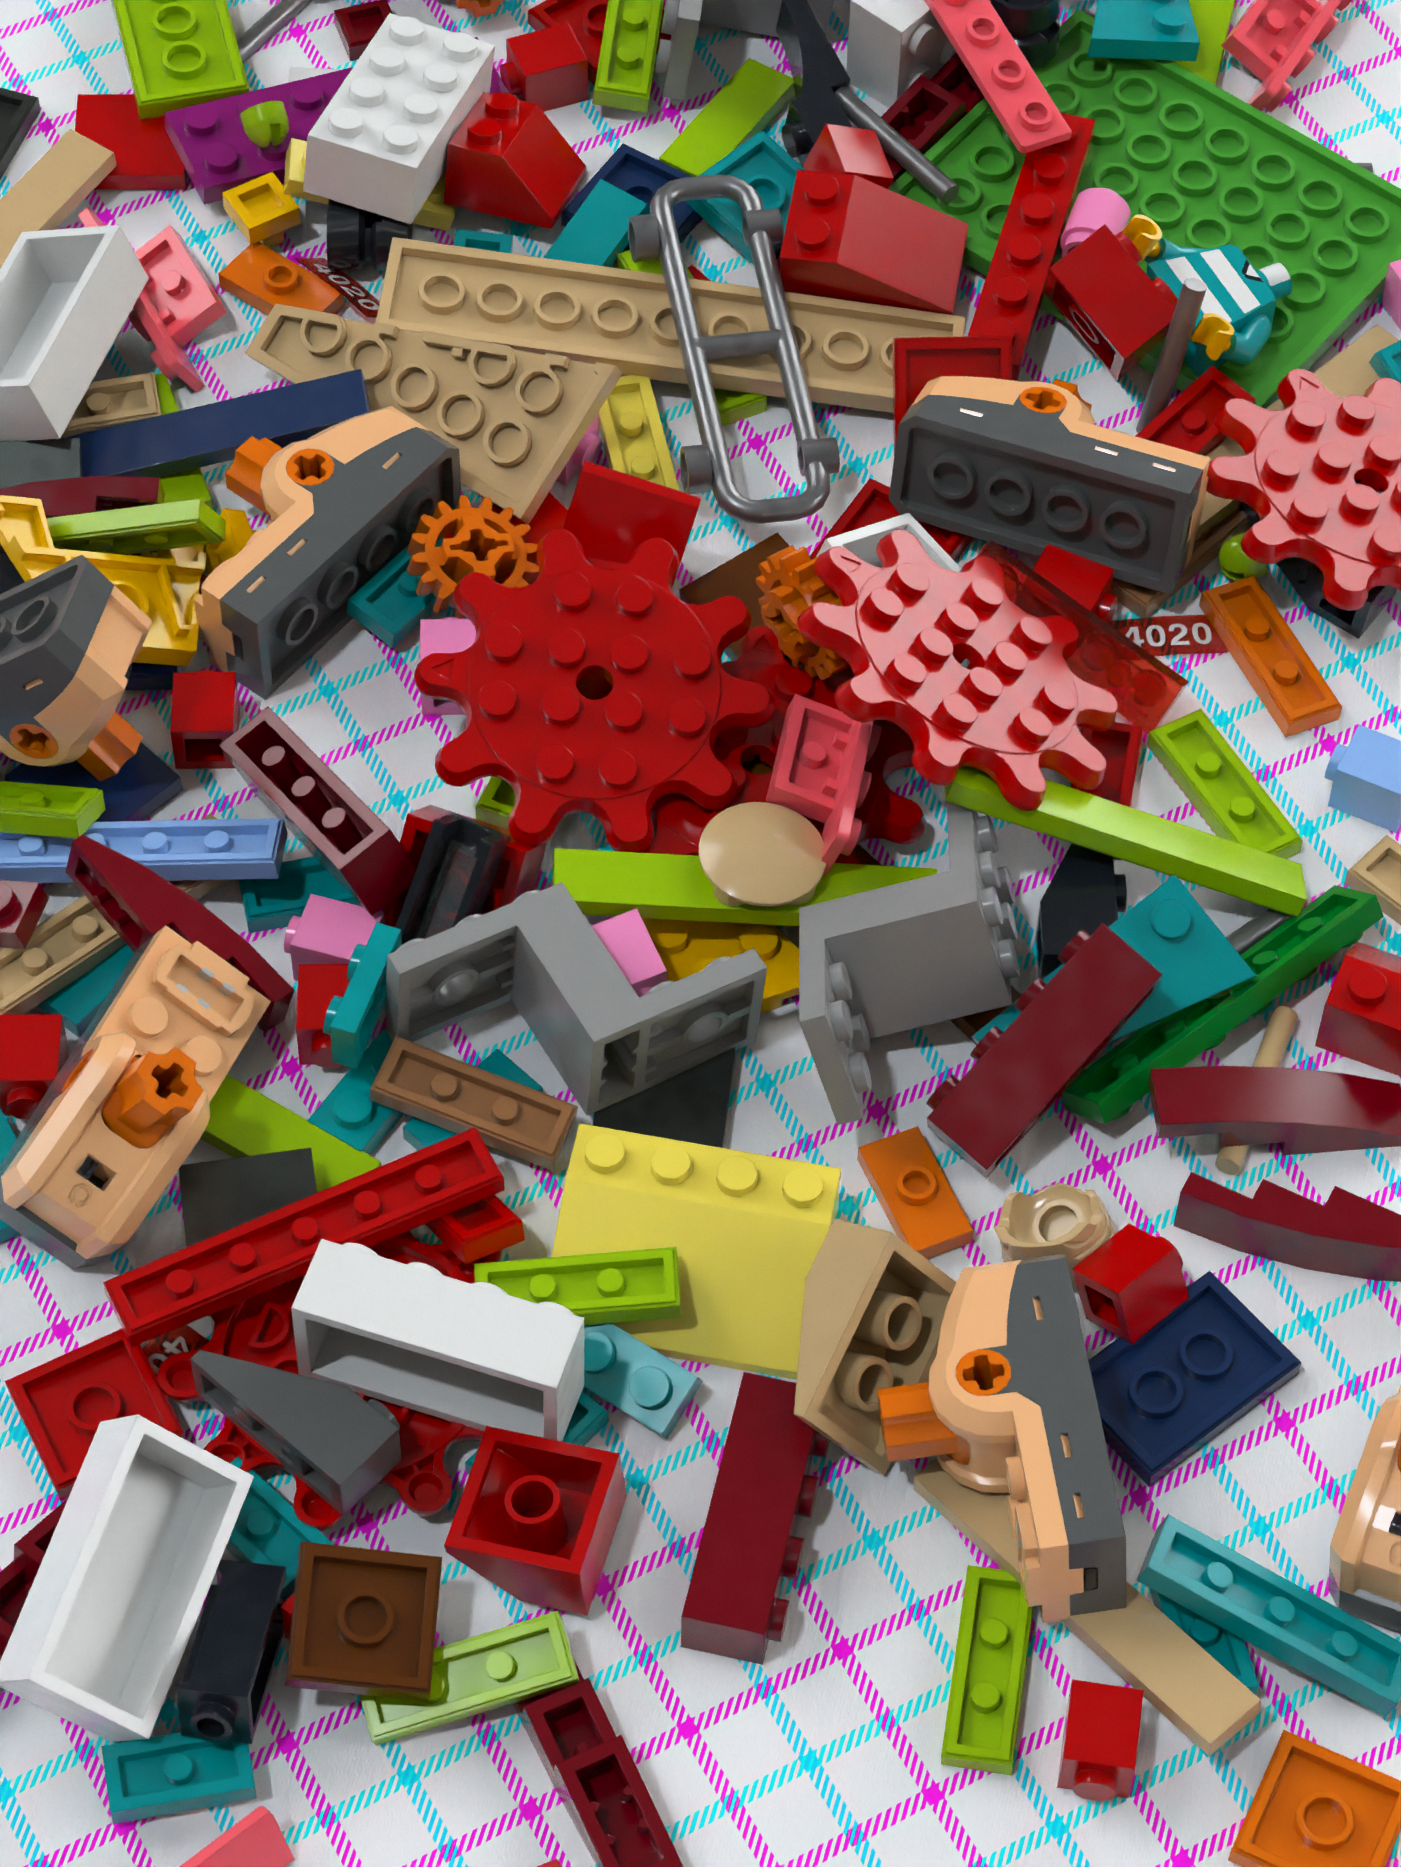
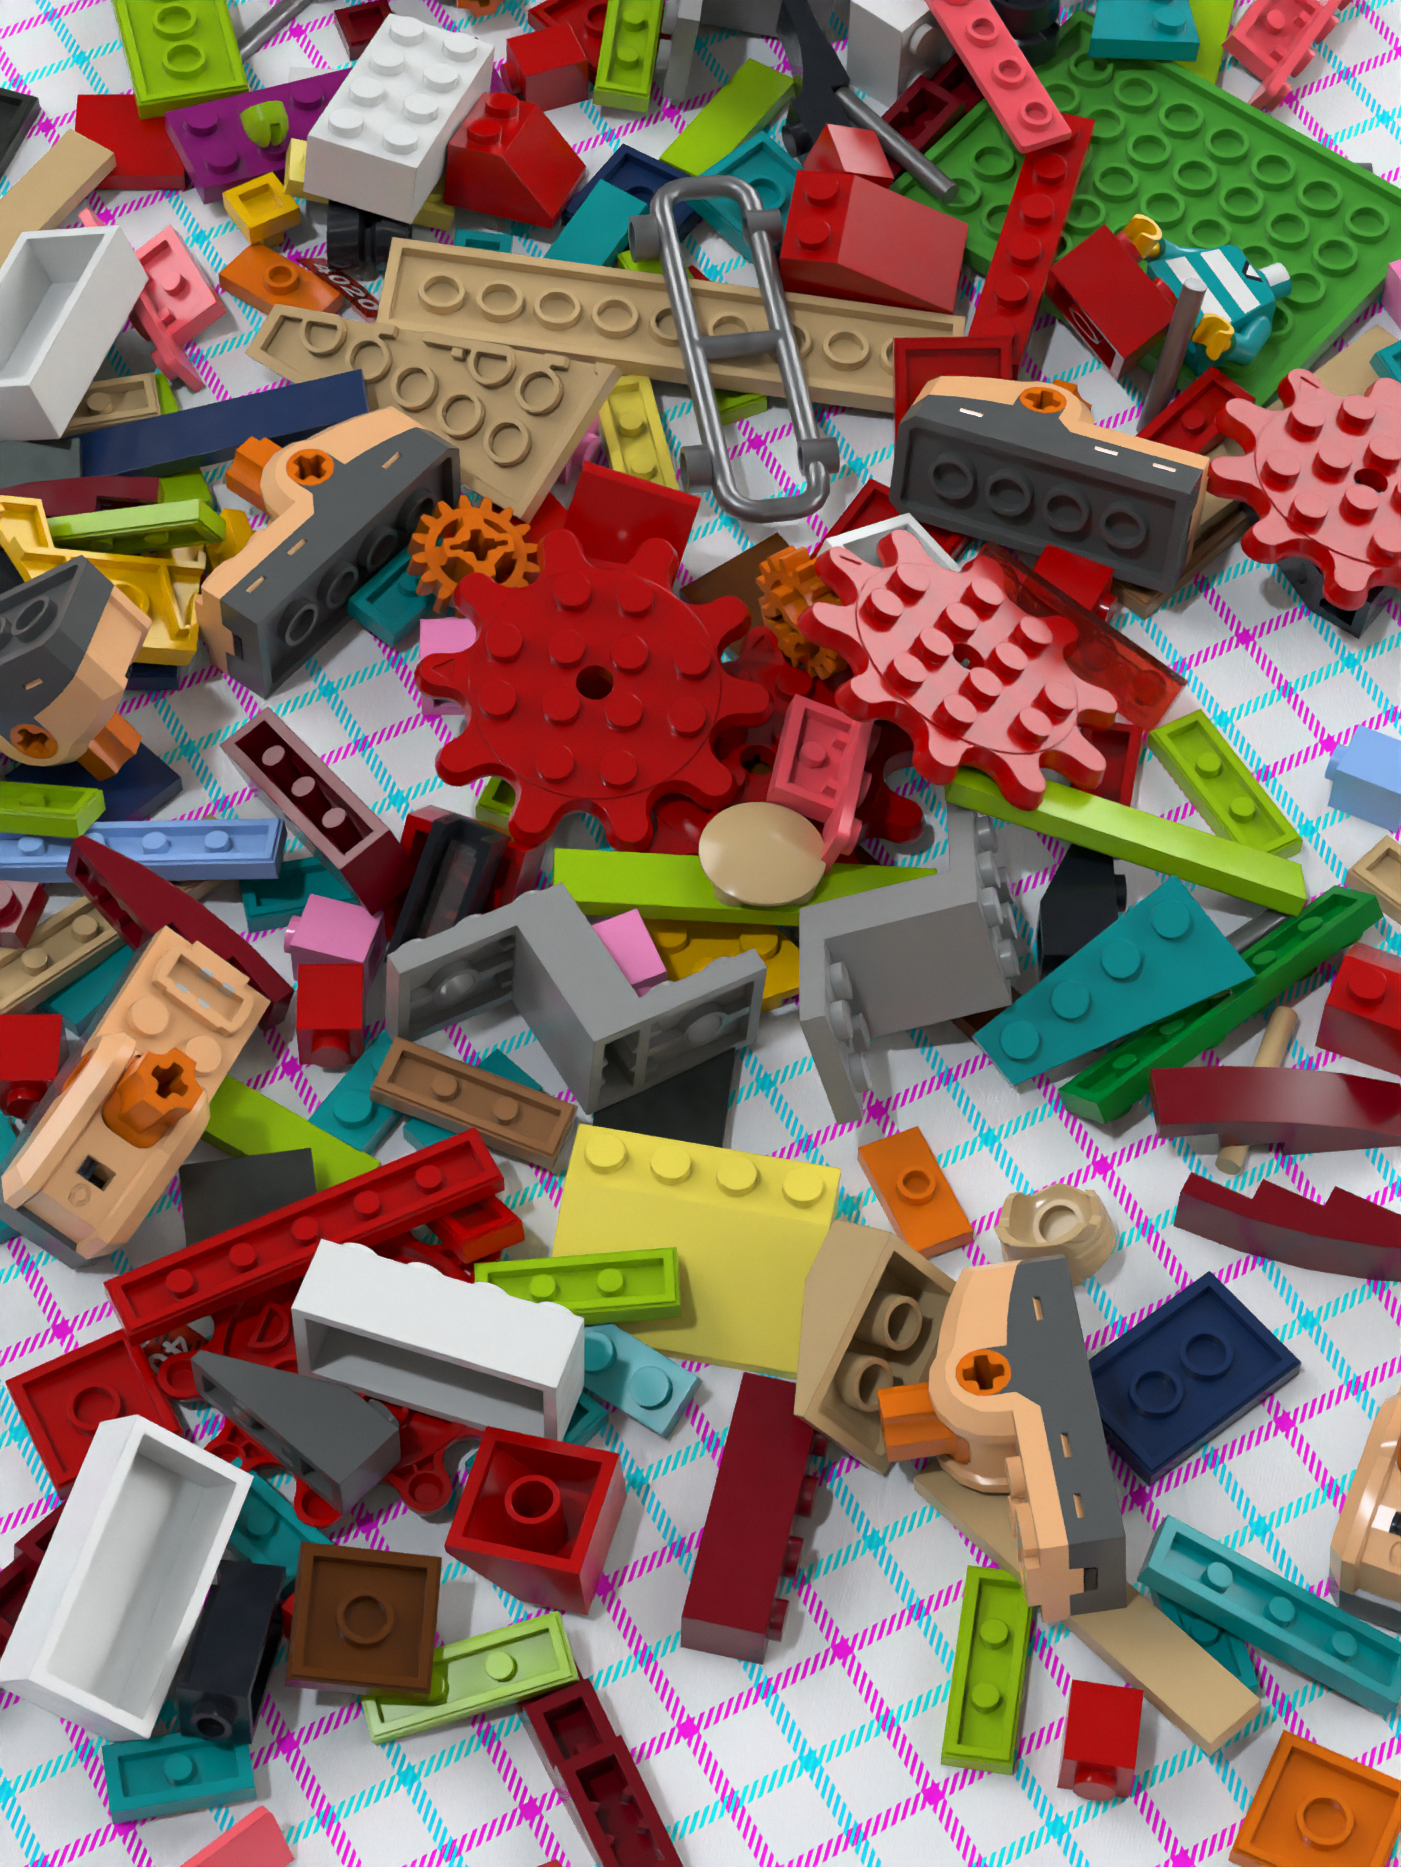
red brick [170,670,240,769] -> none
teal plate [323,922,402,1069] -> none
dark red brick [926,923,1163,1179] -> none
bright pink brick [1060,188,1131,257] -> none
red brick [1072,1223,1189,1344] -> none
clear red sticker [1108,615,1227,660] -> none
orange tile [1199,575,1342,737] -> none
lime hinge [1219,532,1267,581] -> none

